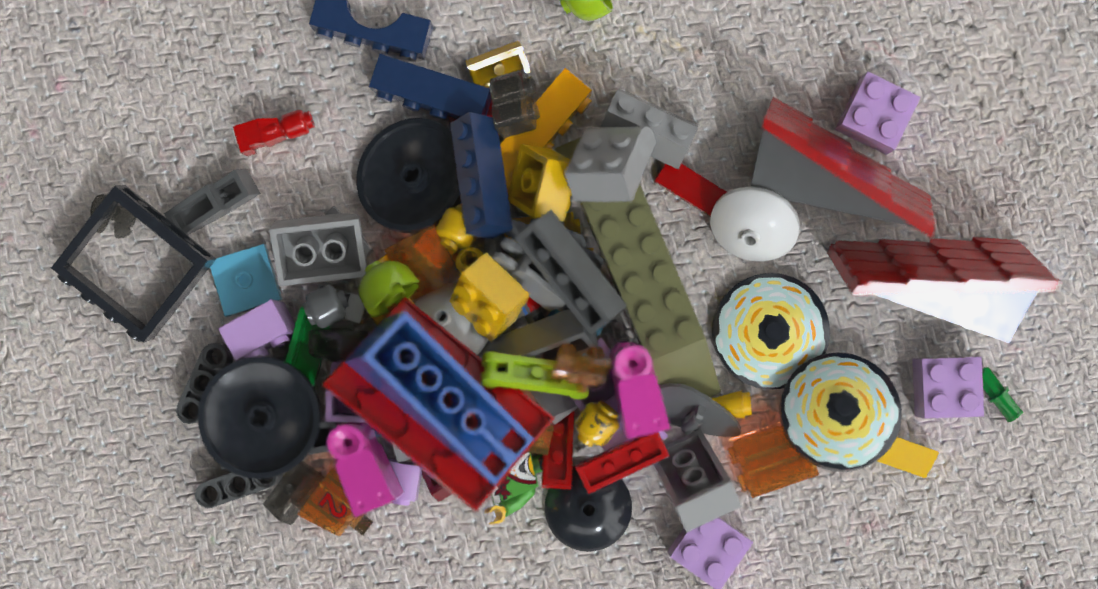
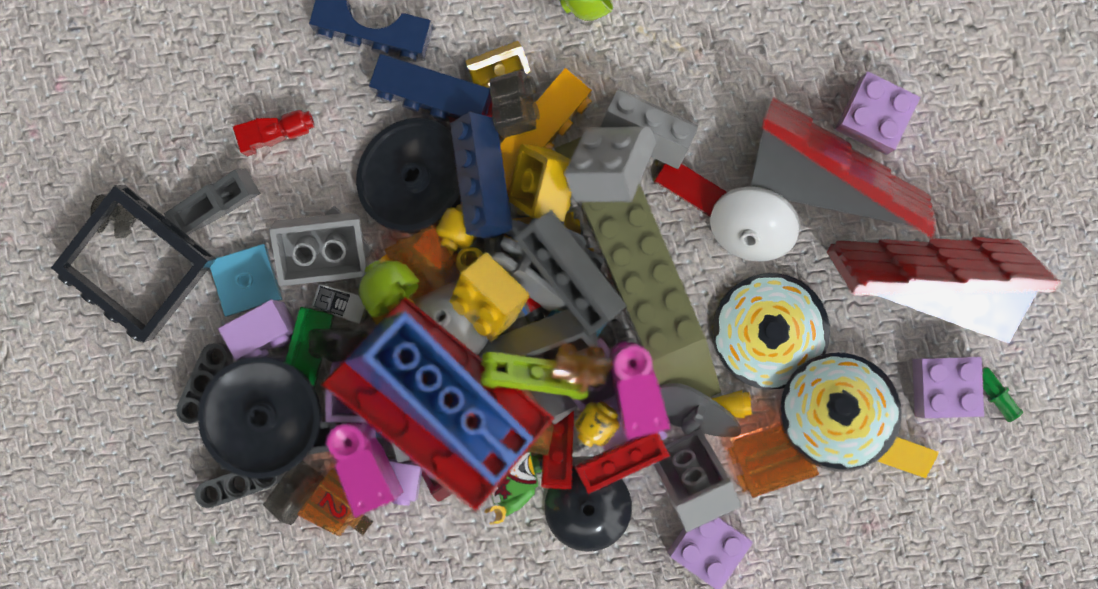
dark grey head [302,285,349,328] -> none

